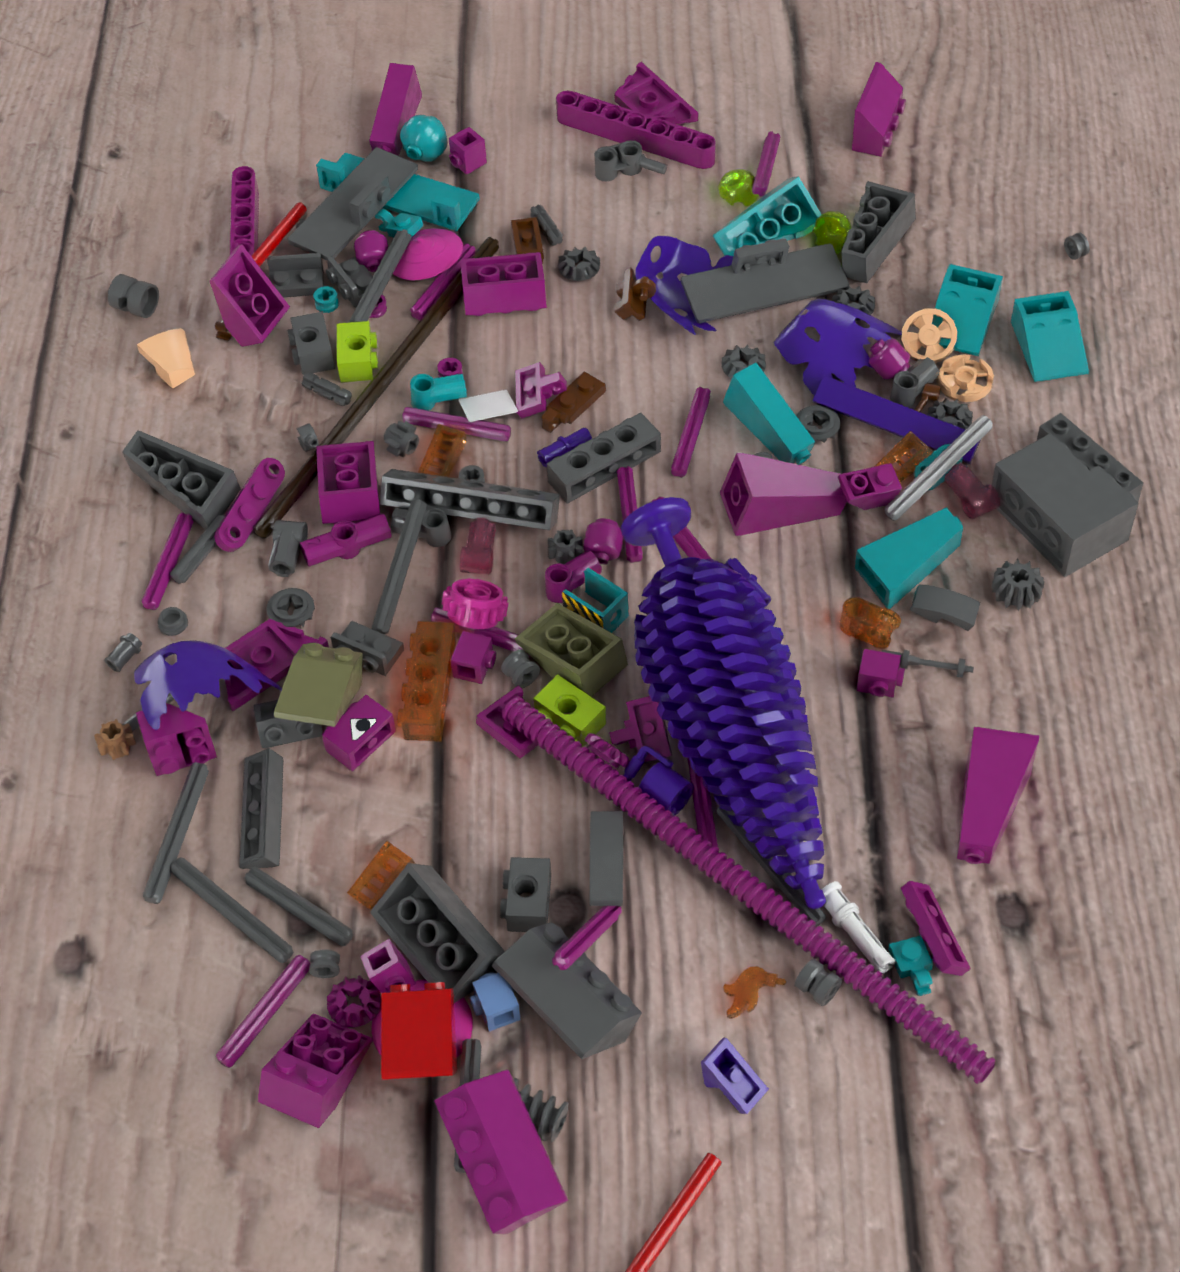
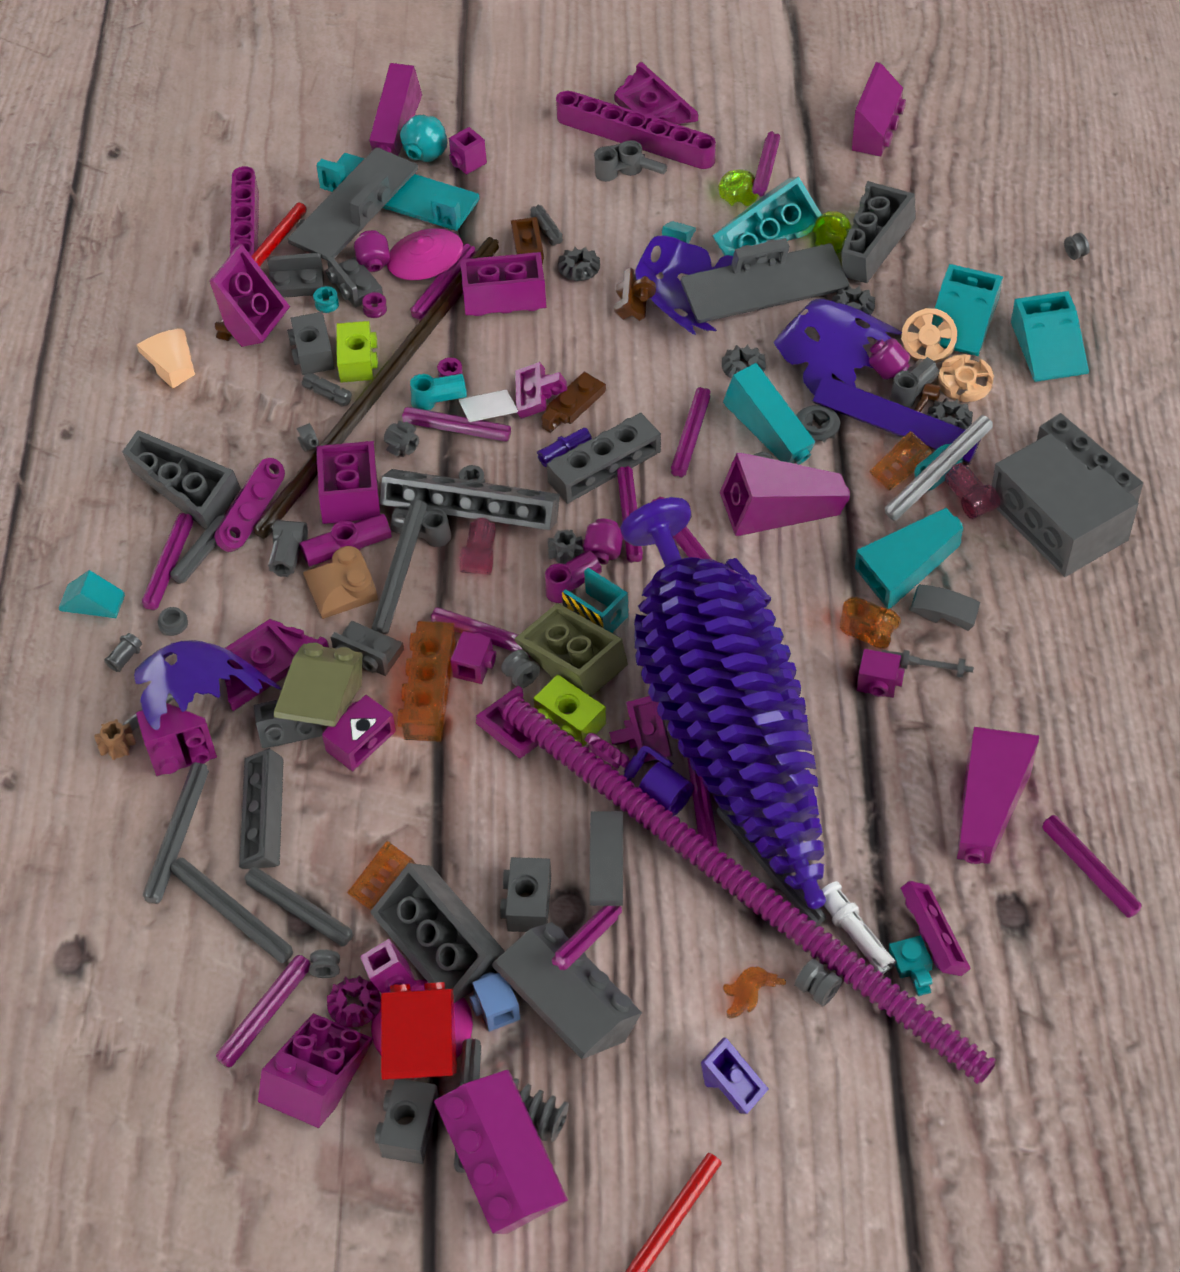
dark grey wheel [108,274,159,318] -> none
dark grey gear [266,588,315,627] -> none
dark grey axle [349,229,411,322] -> none
teal plate [374,209,424,238] -> none
clear orange slope [418,424,467,477] -> none
dark pink gear [441,578,509,629] -> none
magenta slope [838,463,902,510] -> none
dark grey gear [991,558,1044,611] -> none
none -> teal slope [58,570,125,618]
none -> medium nougat slope [303,546,378,619]
none -> dark grey brick [375,1079,439,1164]
none -> teal slope [662,221,696,244]
none -> magenta axle [1042,815,1142,918]

